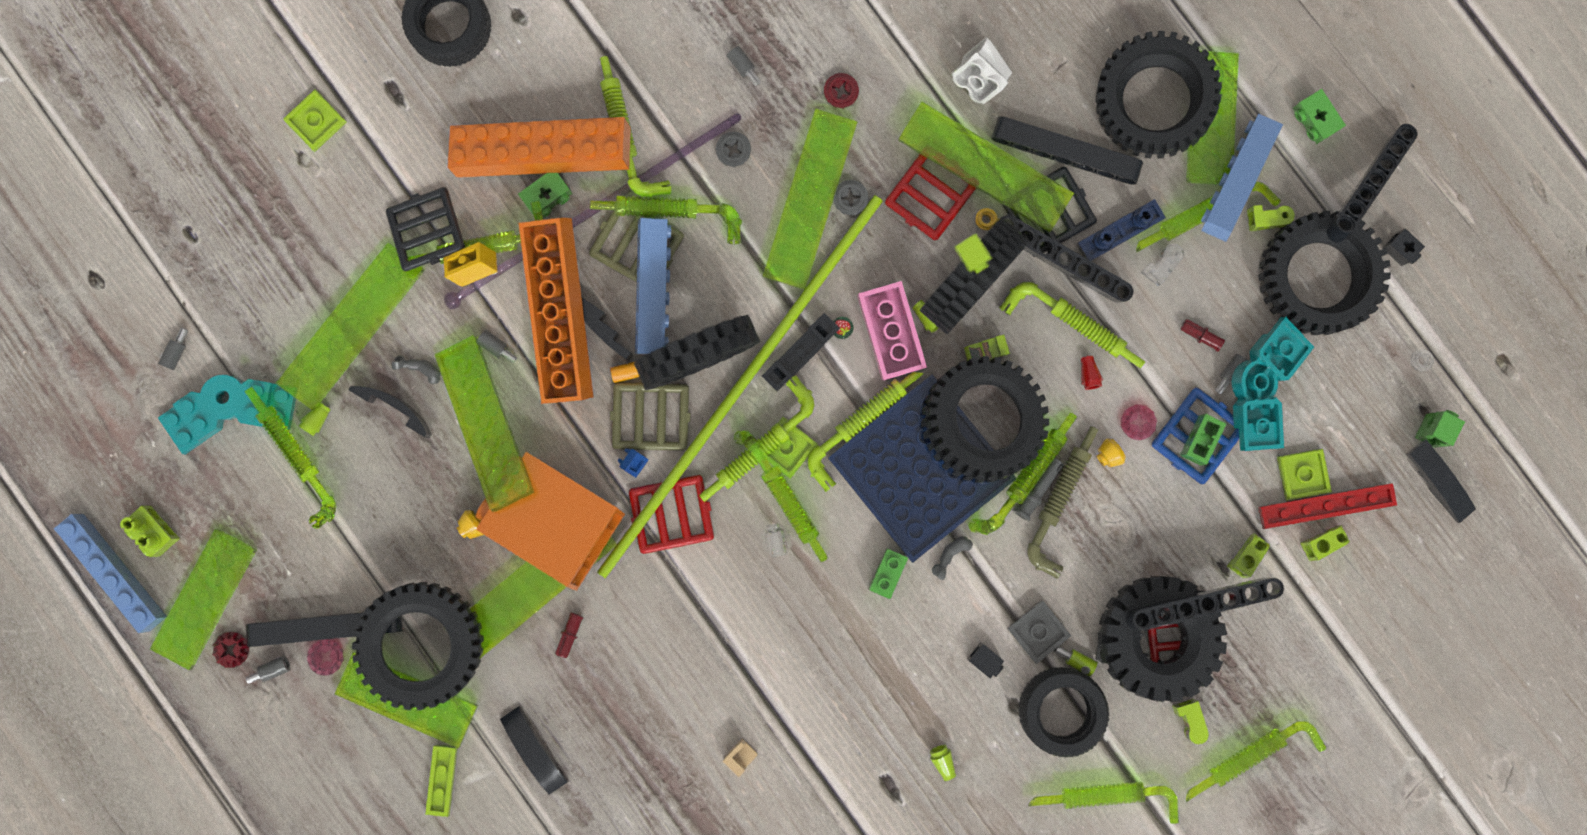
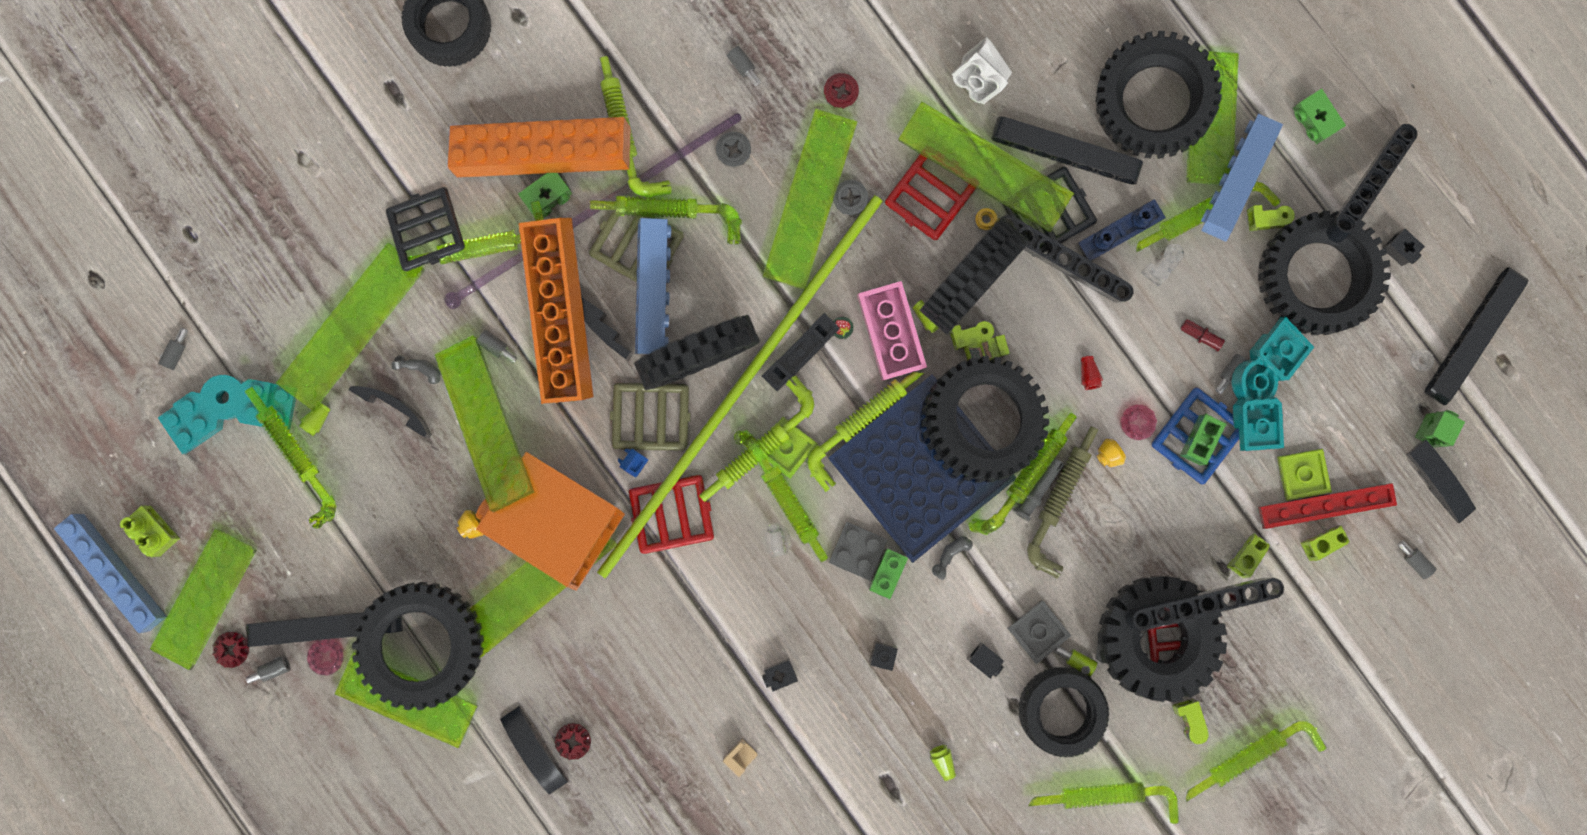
lime tile [283,89,347,152] -> none
lime plate [425,745,458,817] -> none
yellow brick [443,242,498,287] -> none
dark red axle [555,612,584,658] -> none
light orange cylinder [610,362,639,383] -> none
lime brick [954,234,991,273] -> none
lime piece [998,282,1145,368] -> none
none -> dark red gear [555,723,591,760]
none -> black brick [762,658,798,692]
none -> dark grey plate [829,522,888,581]
none -> black brick [869,641,898,671]
none -> lime leg [949,321,994,351]
none -> dark grey piece [1398,540,1437,579]
none -> black beam [1424,267,1529,406]

